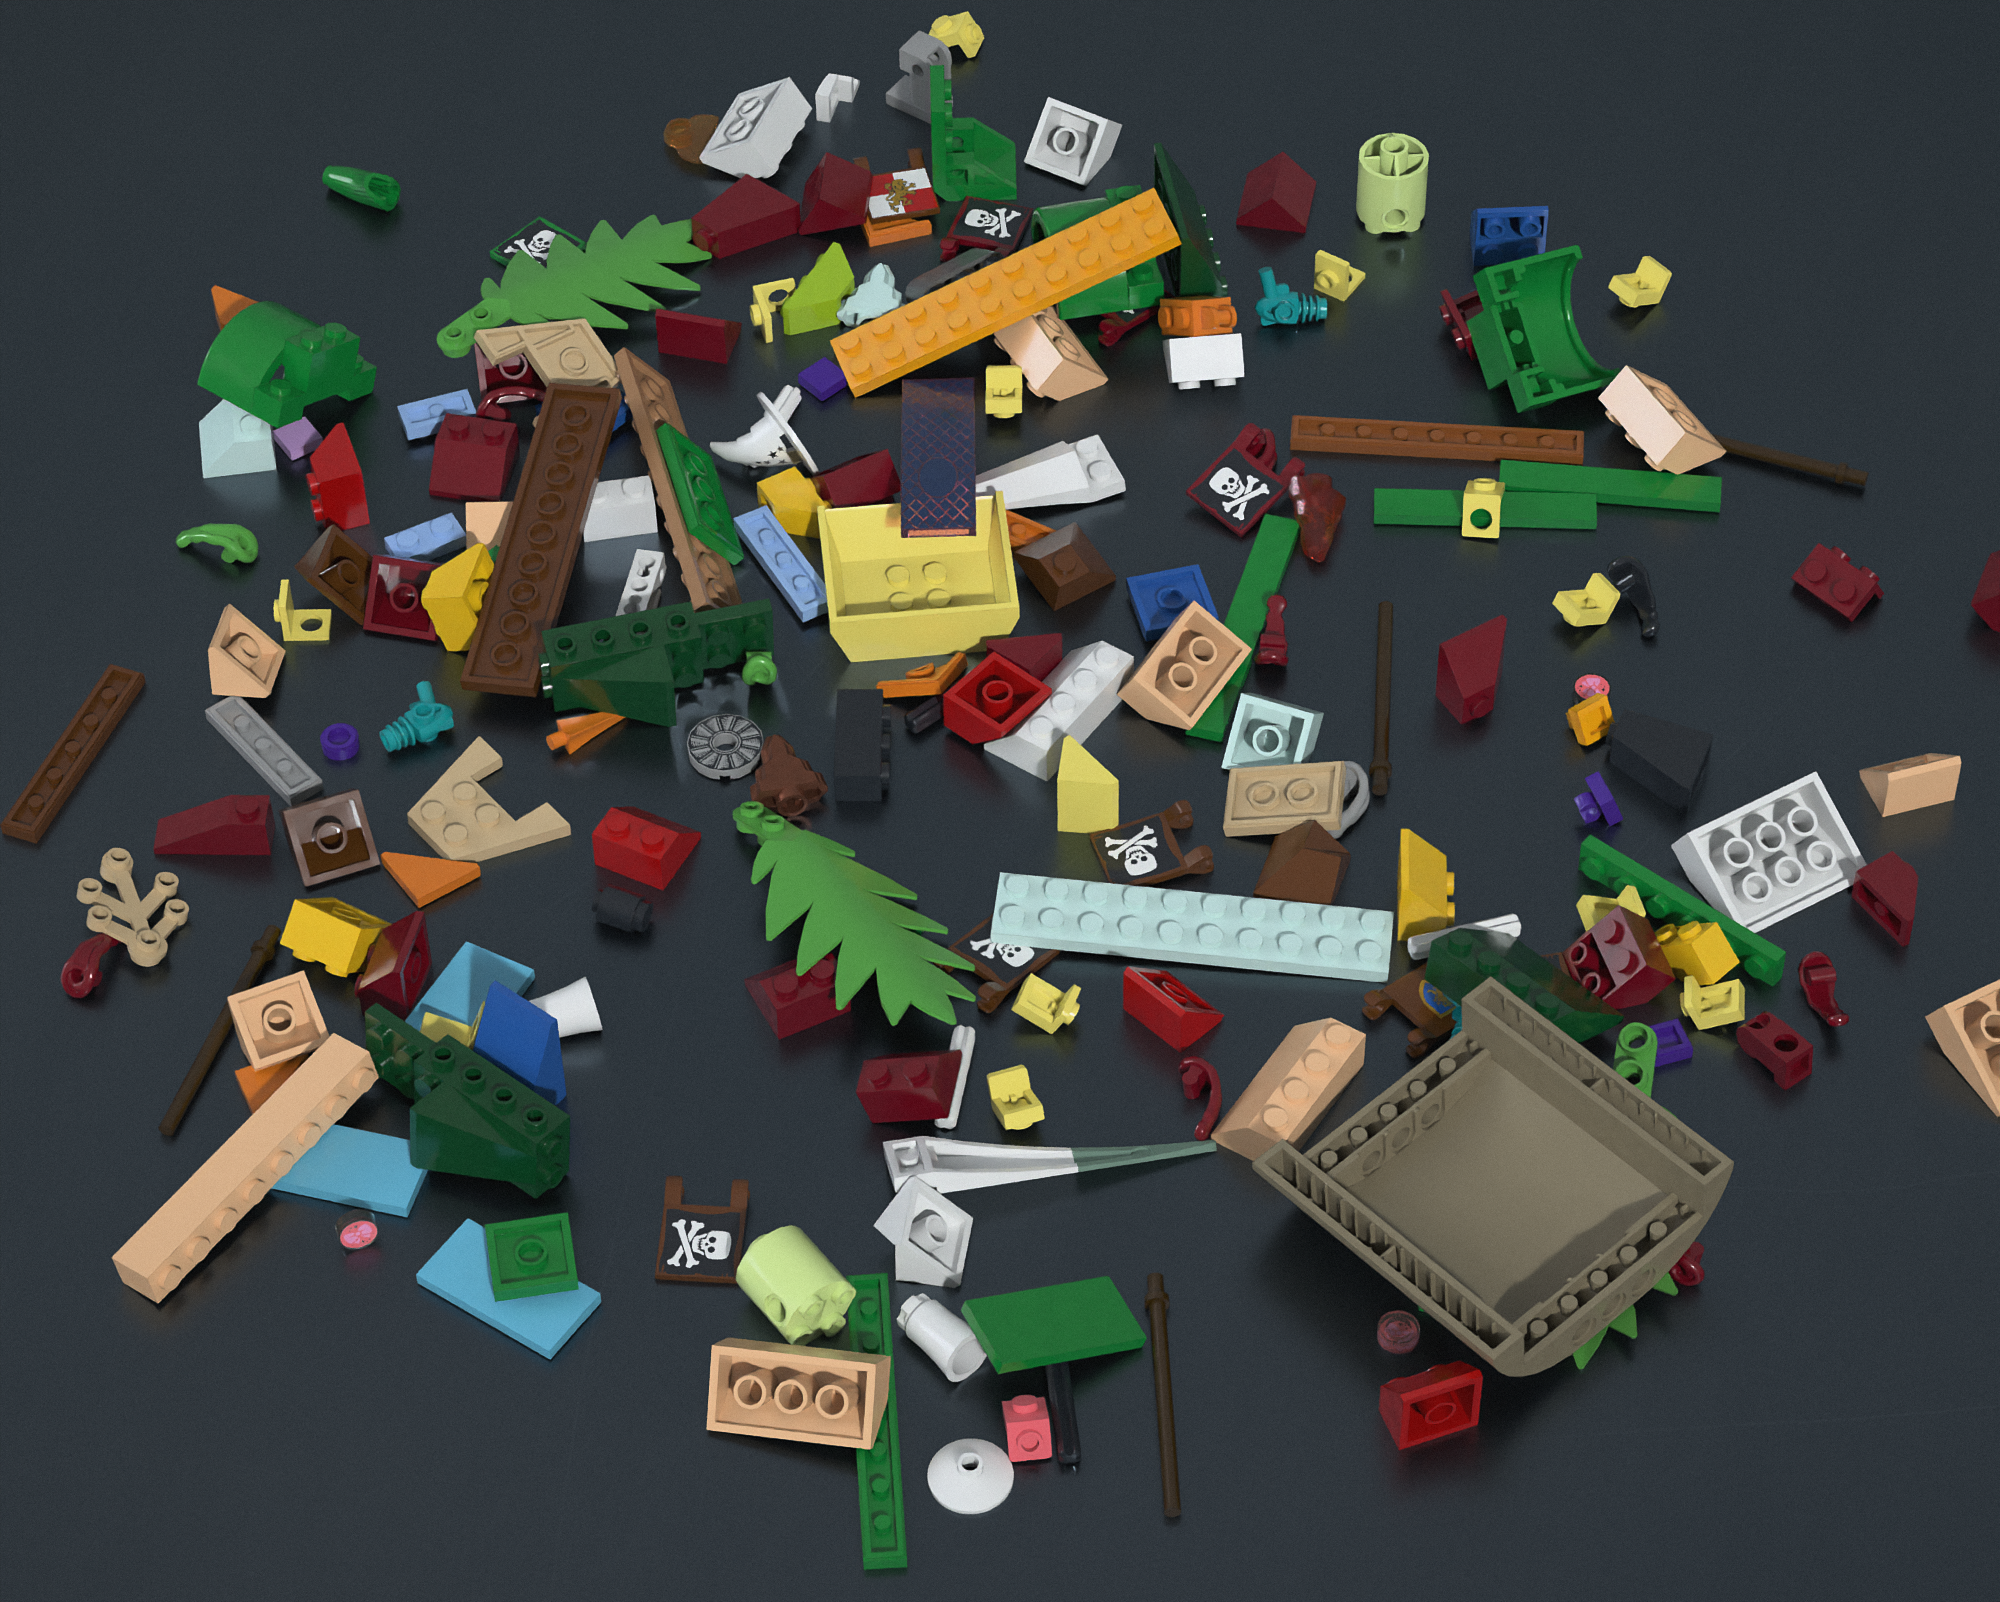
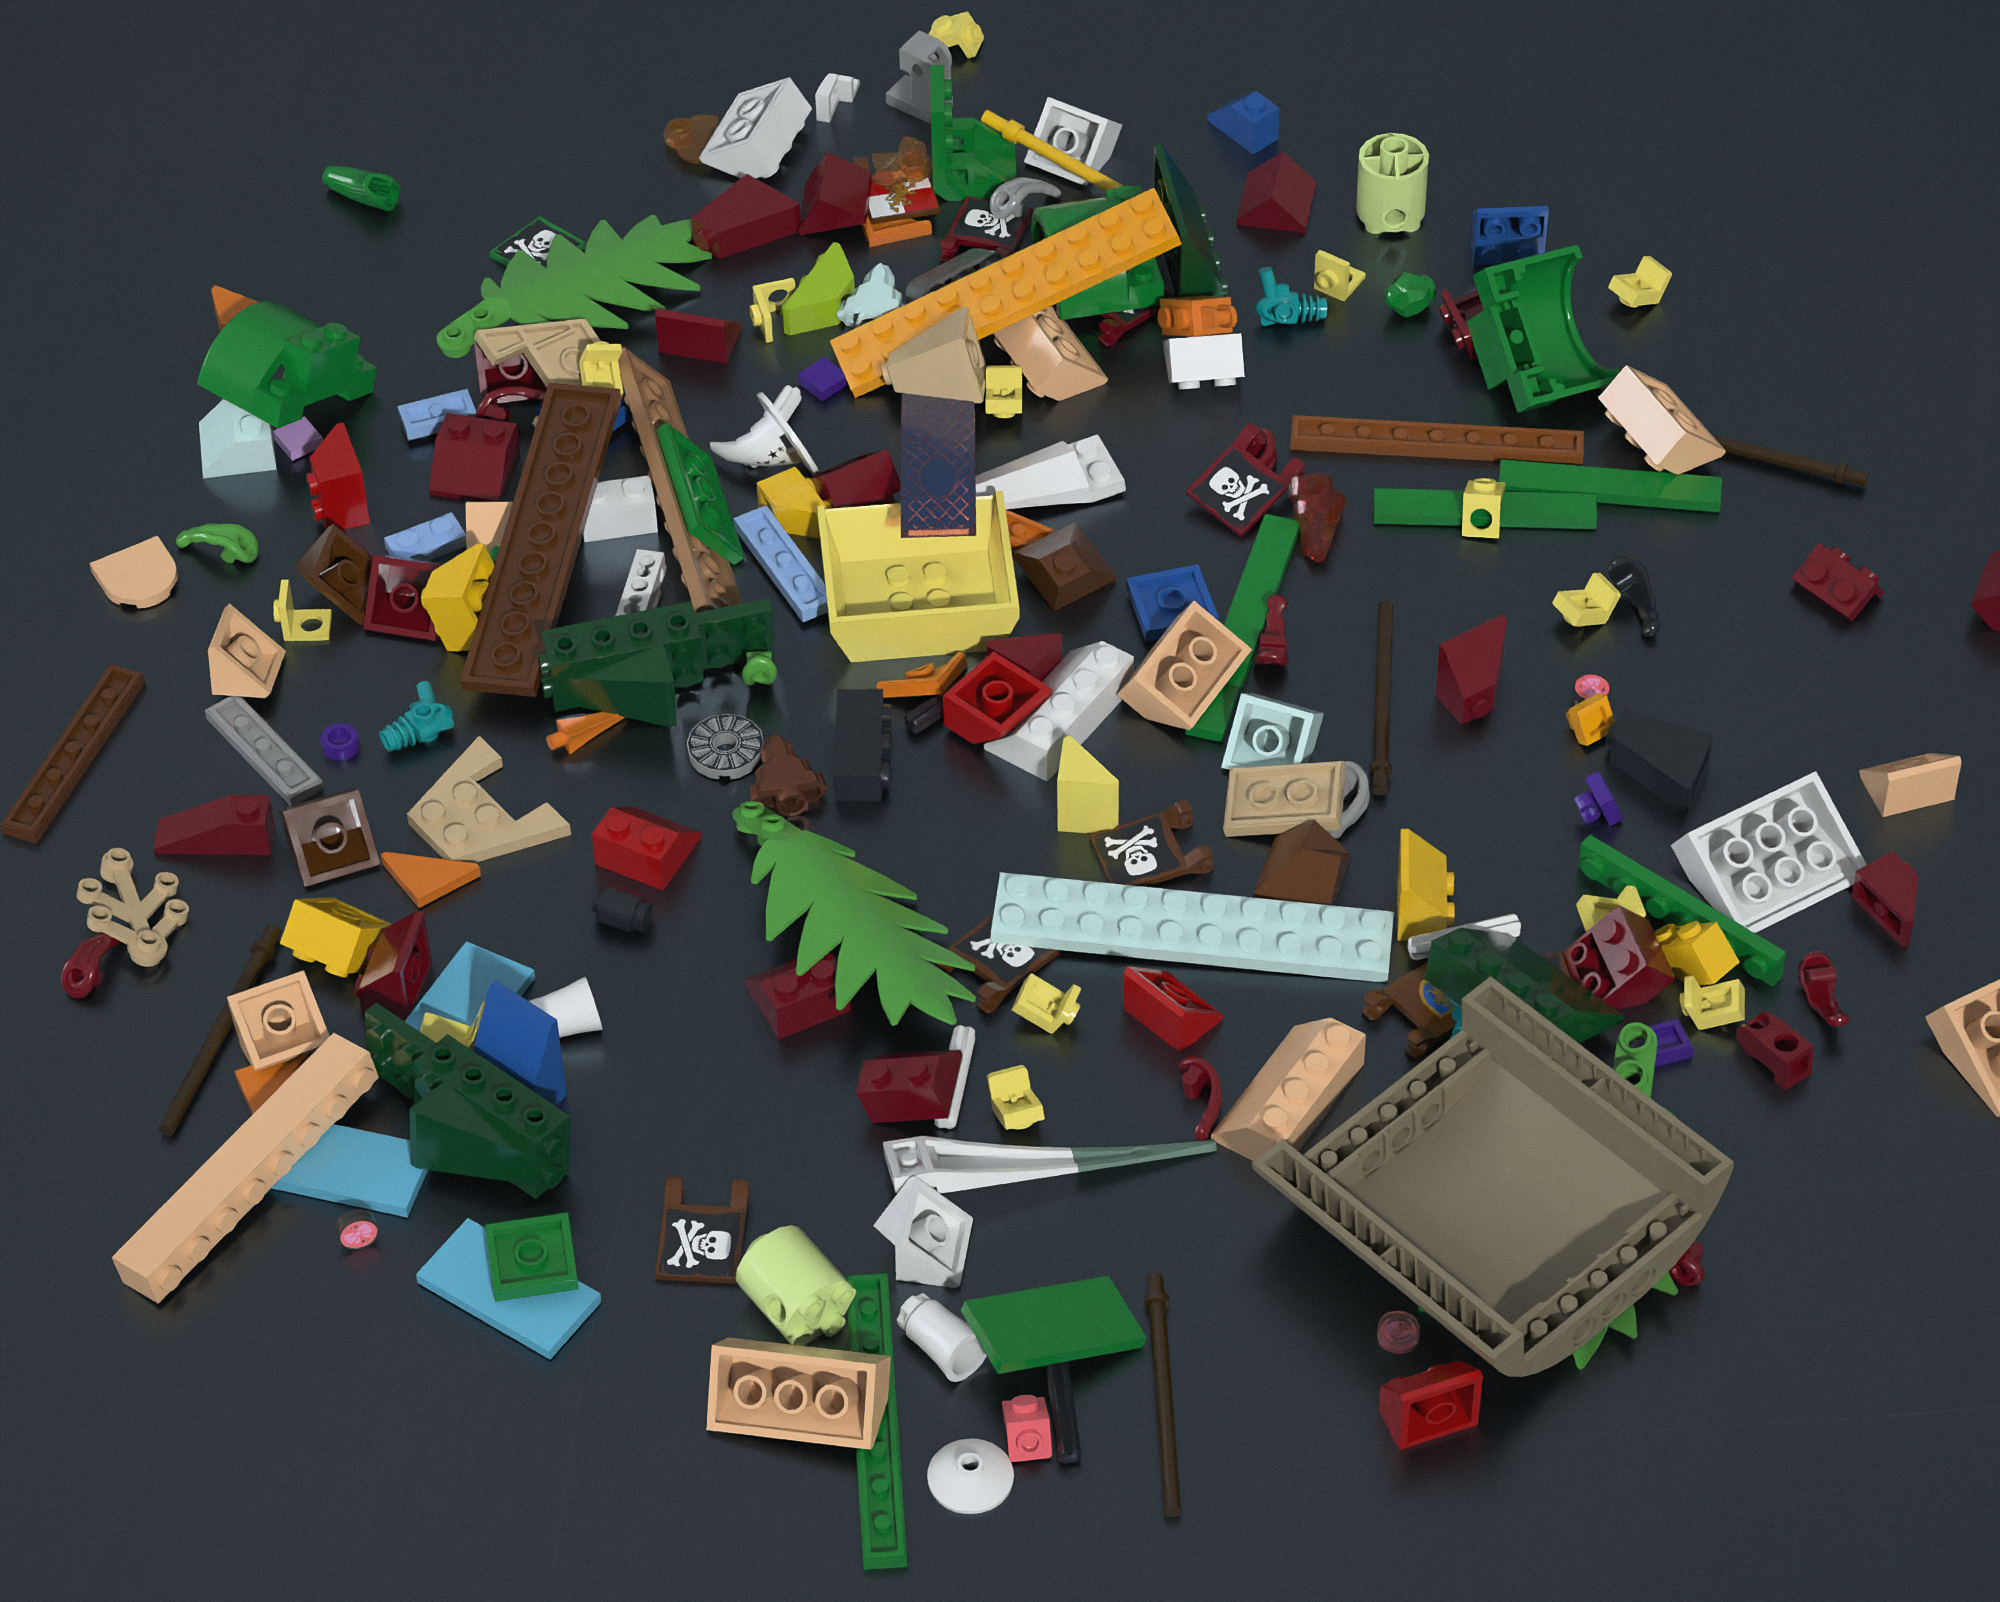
none -> light nougat tile [90,536,178,608]
none -> light yellow bracket [579,341,624,396]
none -> clear orange plate [871,136,932,185]
none -> tan slope [882,307,986,404]
none -> yellow bar [981,110,1123,191]
none -> light grey piece [990,177,1061,219]
none -> blue slope [1207,91,1280,154]
none -> green rock [1384,272,1436,317]

